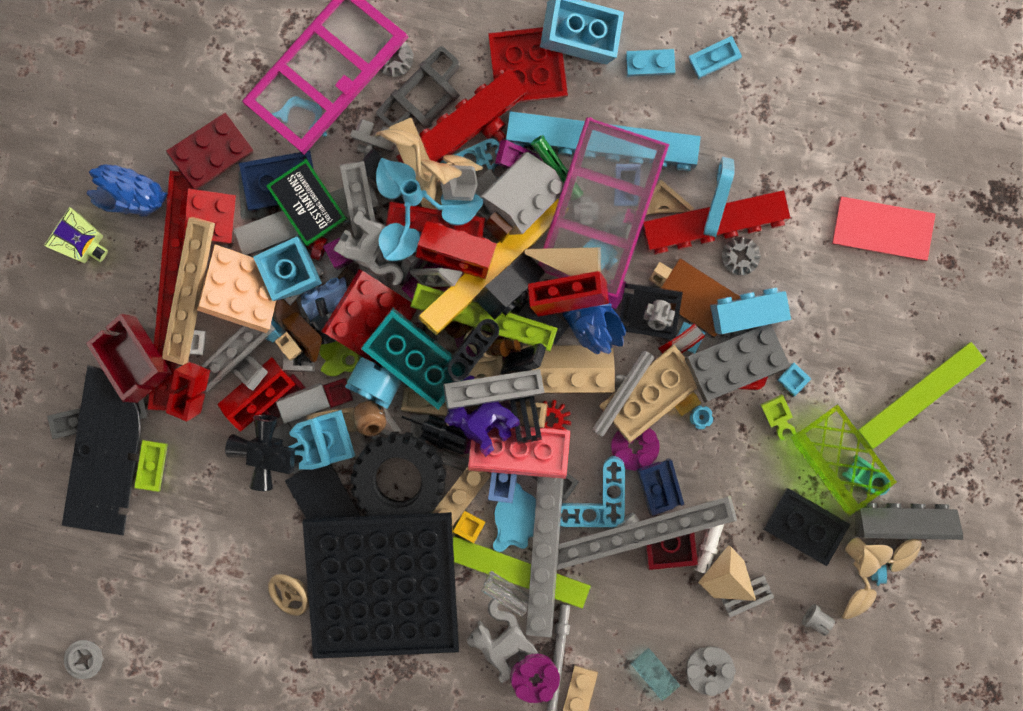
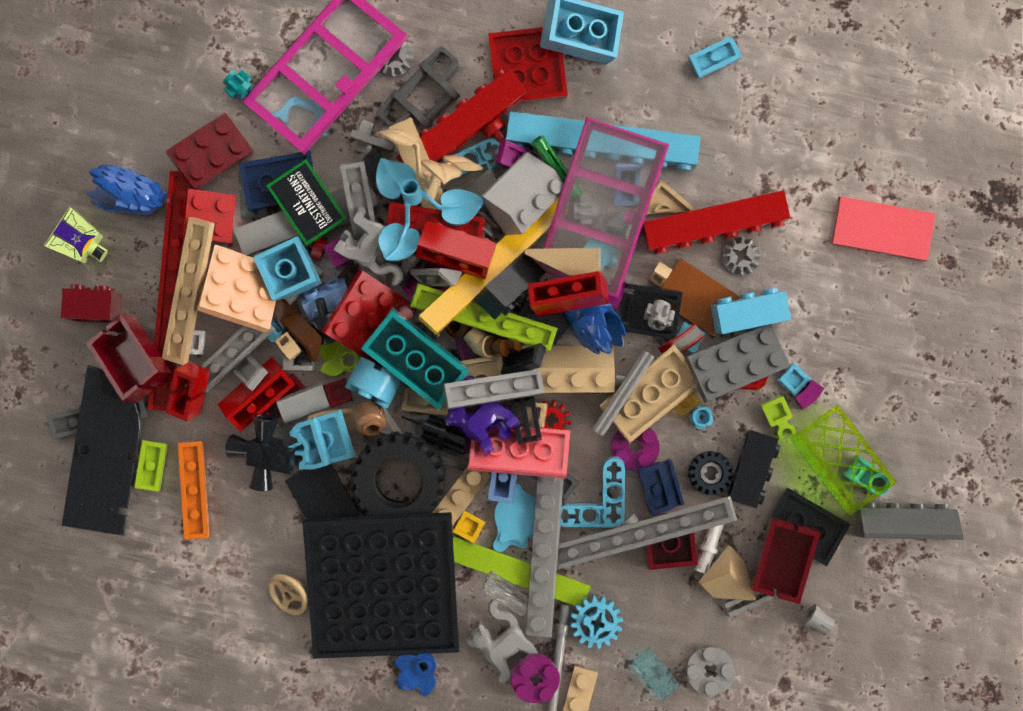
light grey gear [64,640,104,679] -> none
light grey panel [440,165,478,201] -> none
black beam [444,319,499,382] -> none
reddish brown tile [485,212,513,243] -> none
medium azure plate [626,49,675,77] -> none
medium azure beam [703,156,735,237] -> none
tan plant [842,538,922,620] -> none
lime tile [857,342,987,449] -> none
medium azure plate [871,564,887,586] -> none
none -> dark red brick [61,284,122,323]
none -> orange plate [178,441,210,540]
none -> teal gear [223,69,253,100]
none -> blue plate [394,653,437,697]
none -> medium azure gear [570,595,623,649]
none -> black bush [688,451,734,495]
none -> black brick [727,430,780,508]
none -> dark red piece [750,516,820,604]
none -> magenta piece [793,380,825,410]

